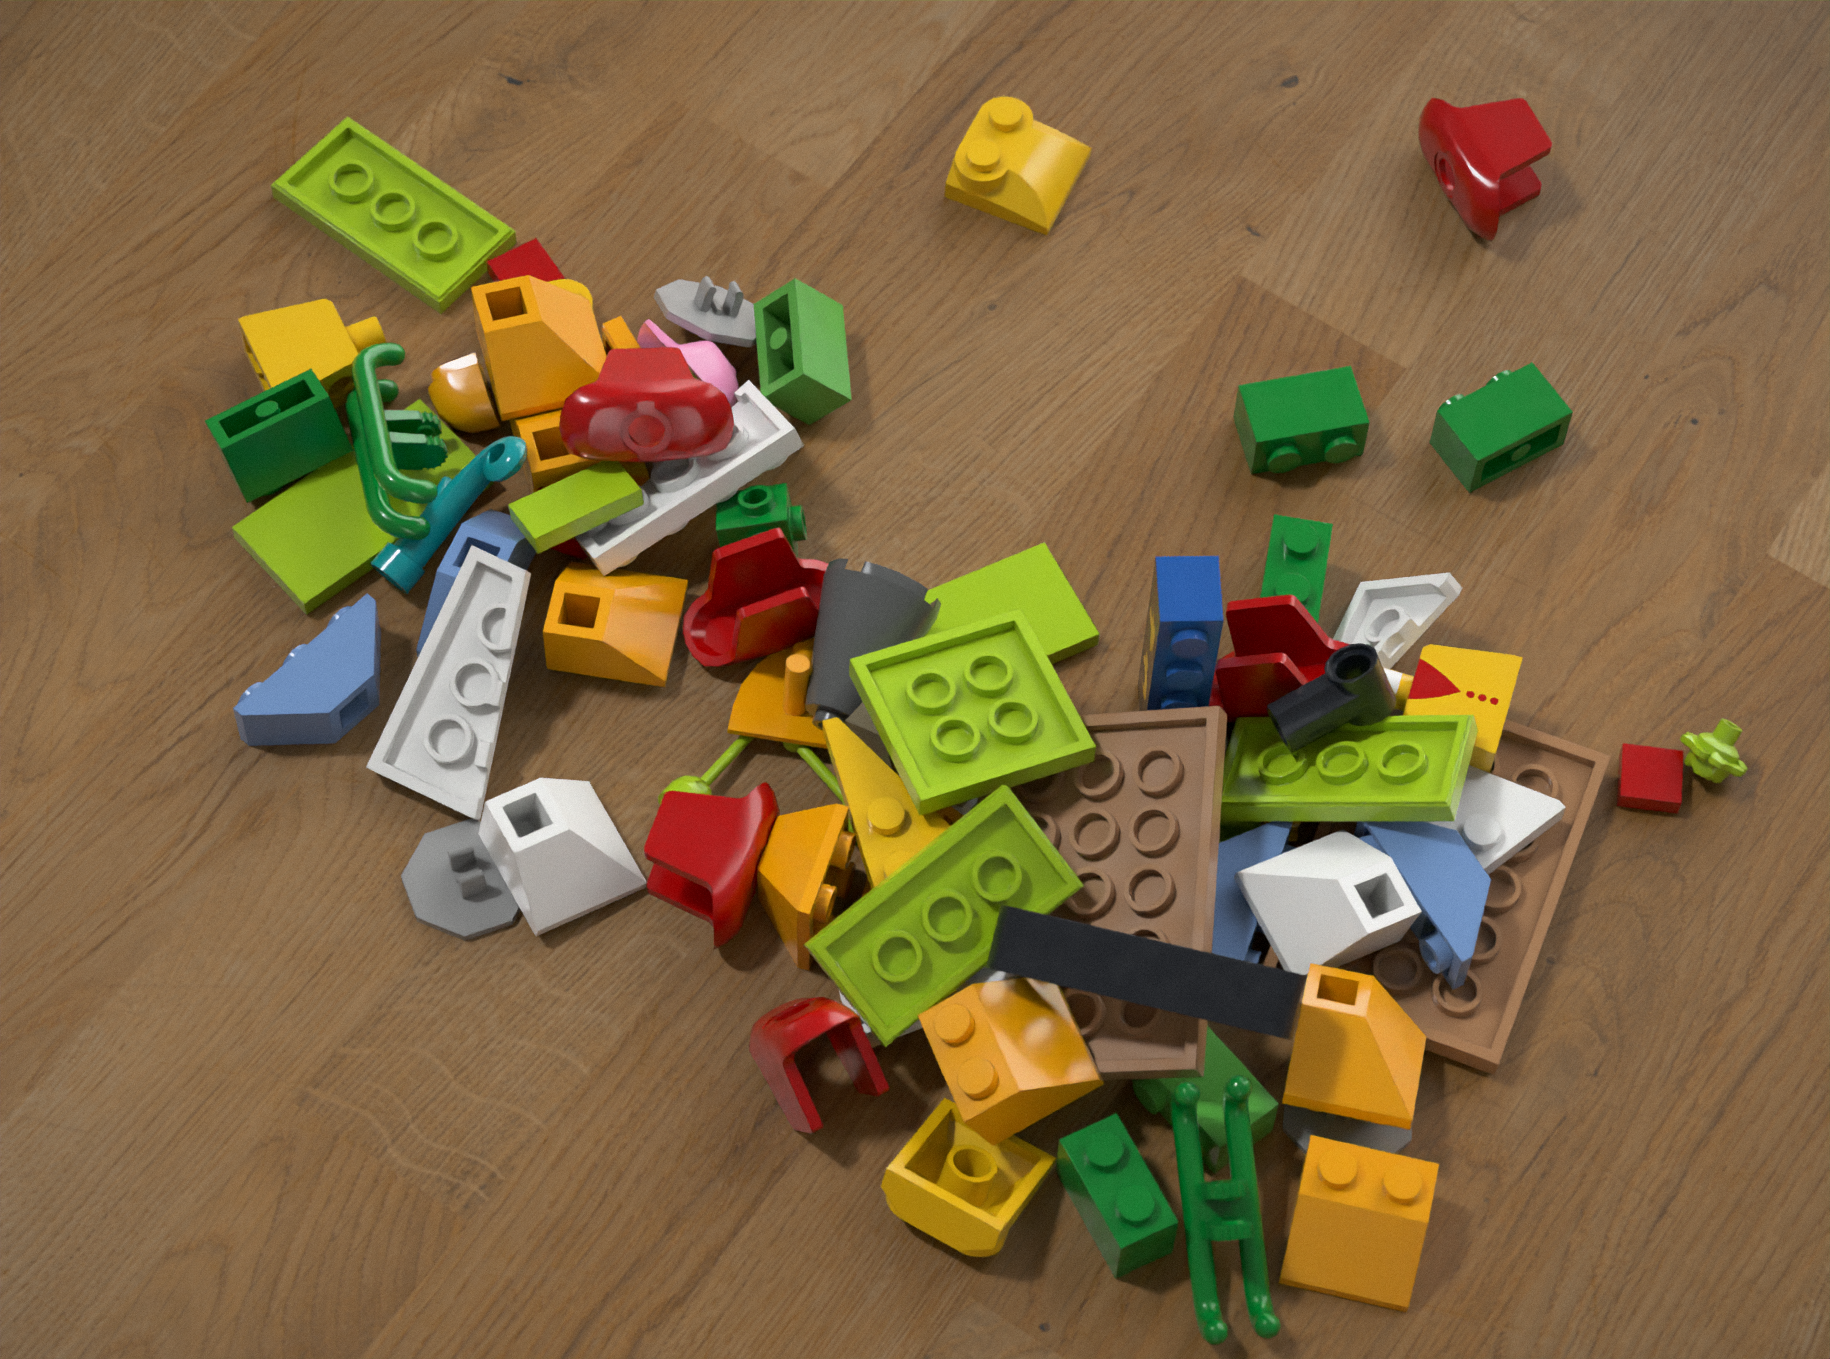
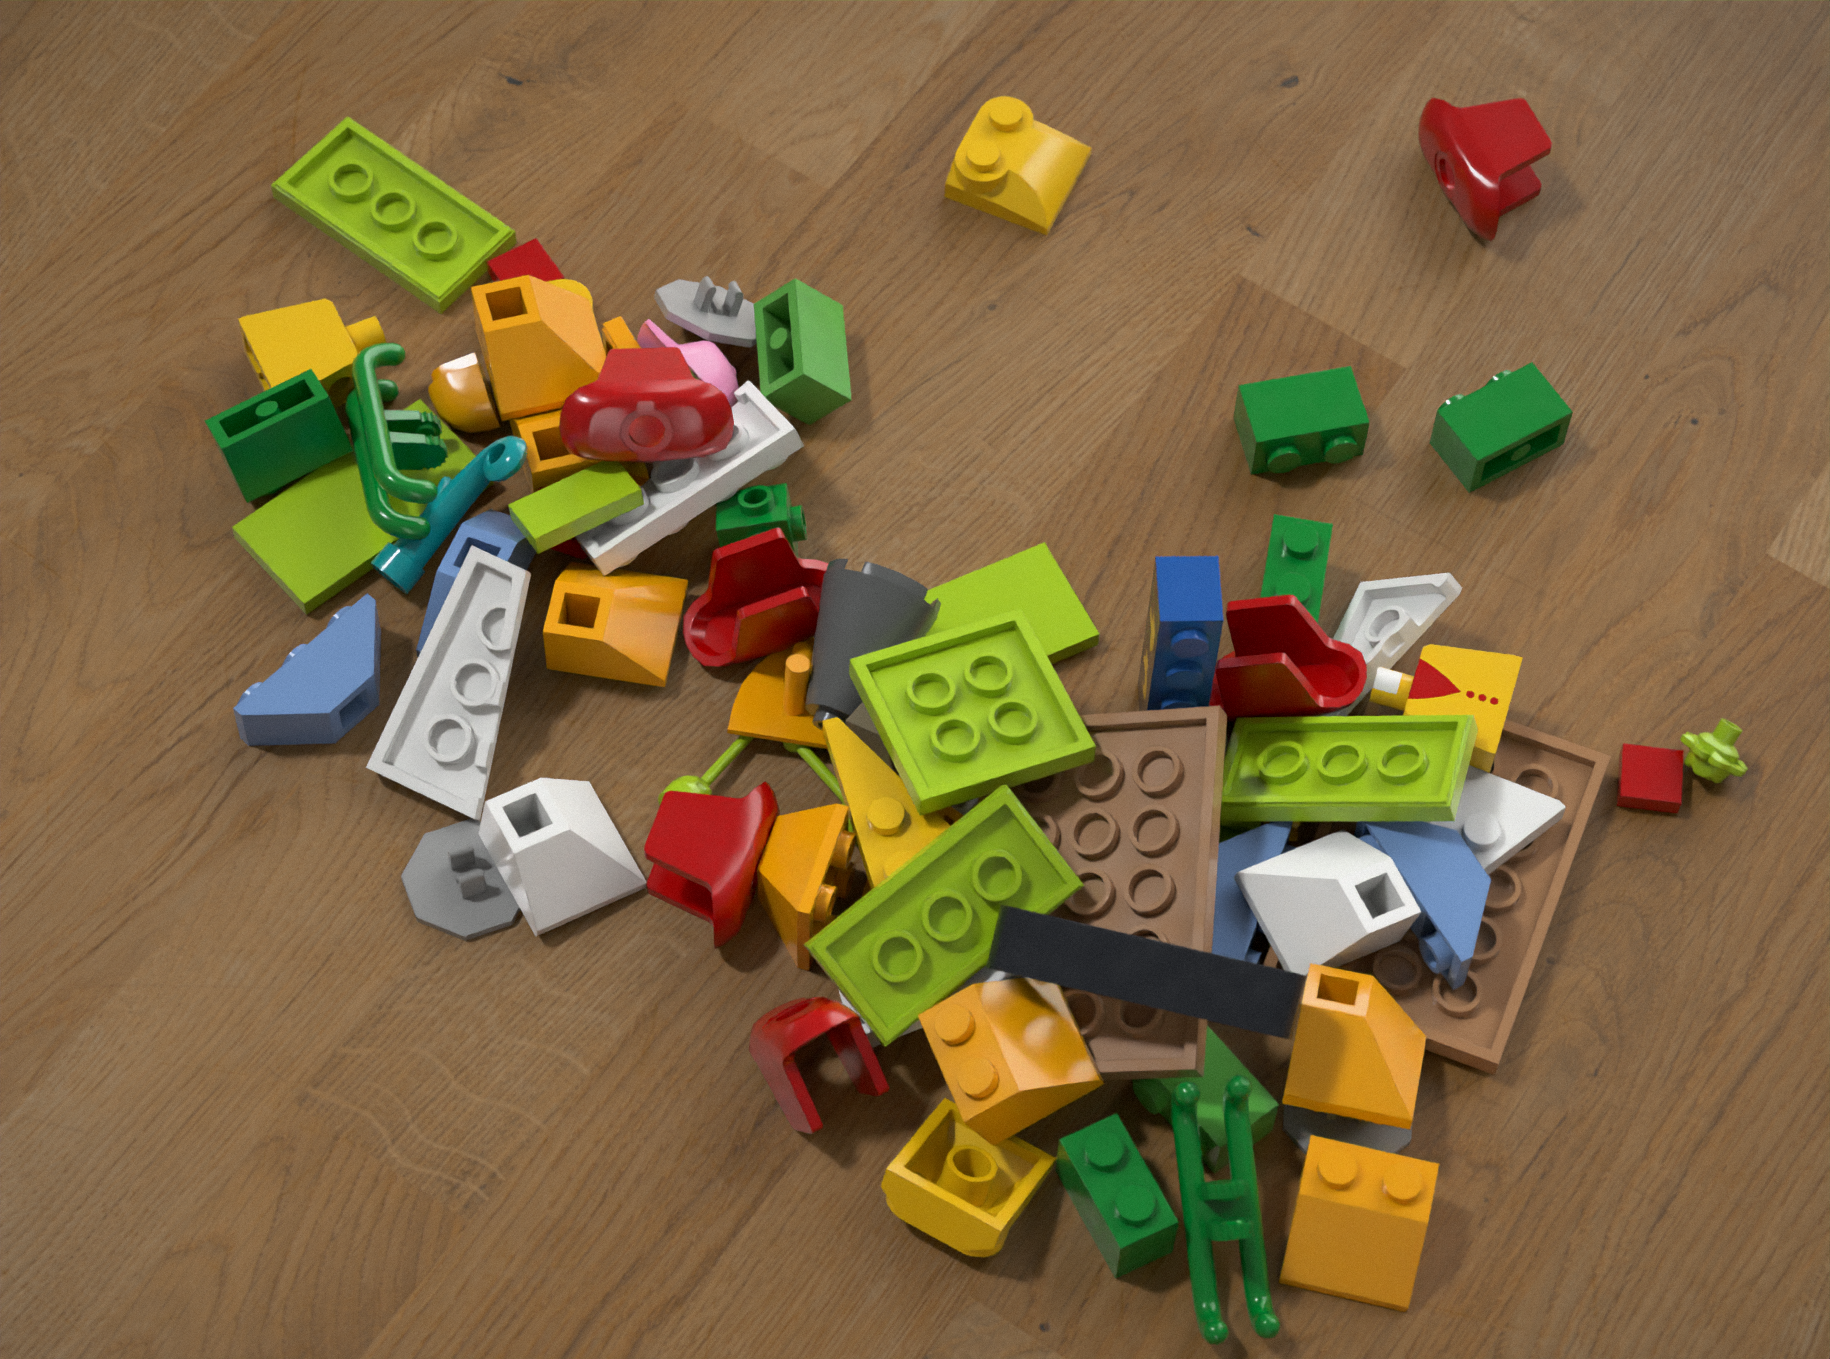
black piece [1266,643,1396,754] -> none

